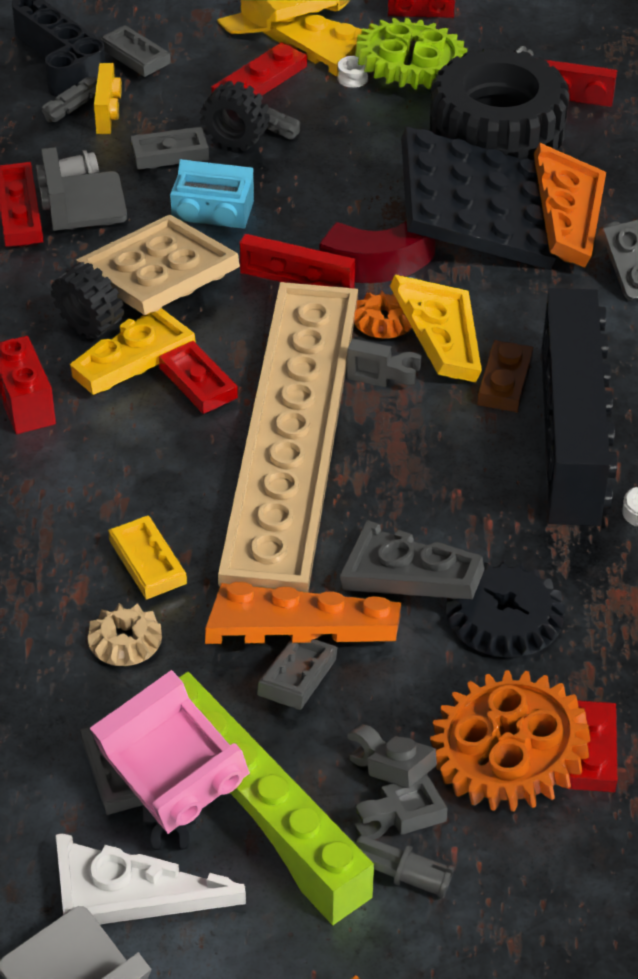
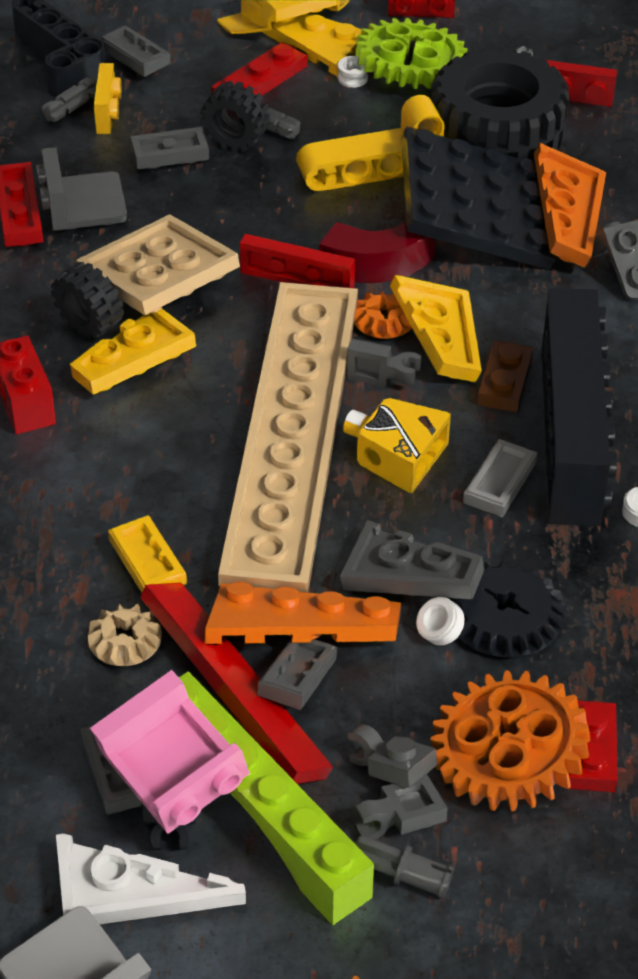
light grey pin [59,150,99,177] -> none
red plate [159,341,238,414] -> none
medium azure window [170,159,254,229] -> none
none -> red tile [140,582,333,784]
none -> yellow beam [296,95,444,191]
none -> yellow torso [343,398,451,494]
none -> white tile [416,597,464,646]
none -> light grey tile [463,439,538,518]

